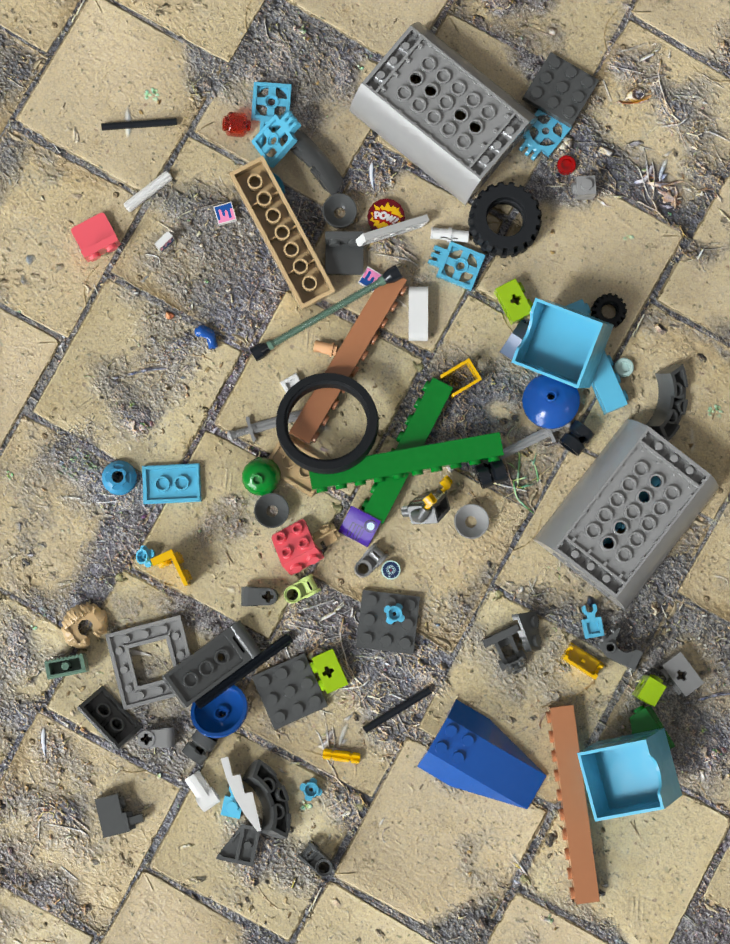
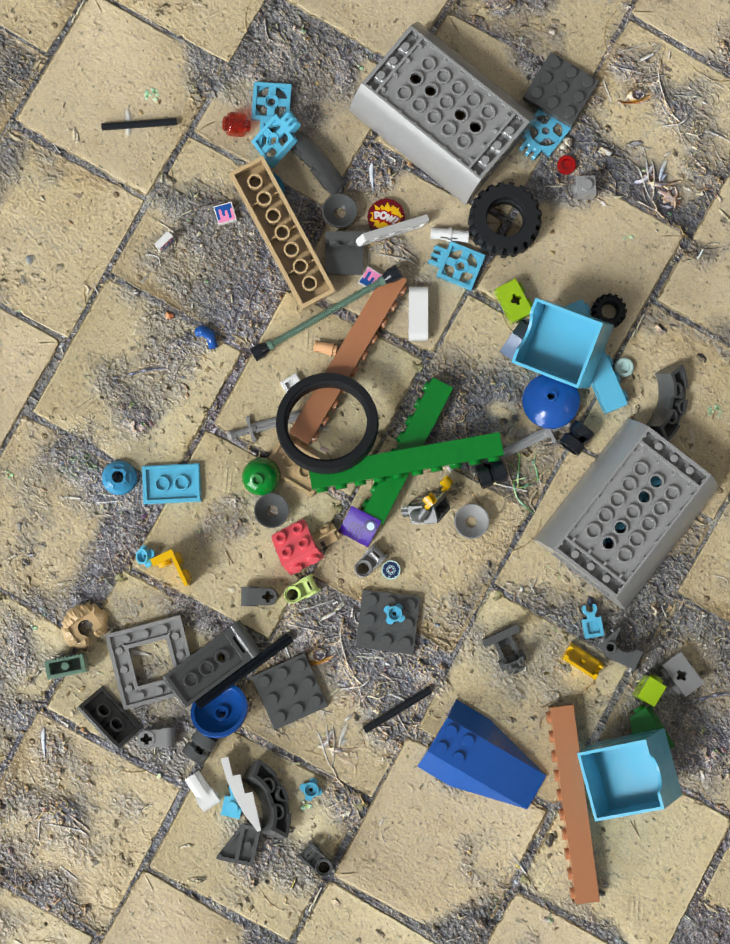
coral bracket [71,213,121,262] -> none
dark grey hinge [95,792,145,838] -> none
white axle [124,171,173,212] -> none
lime brick [310,648,349,694] -> none
yellow axle [322,748,361,764] -> none
yellow piece [439,358,482,400] -> none
dark grey wing [512,611,542,652] -> none

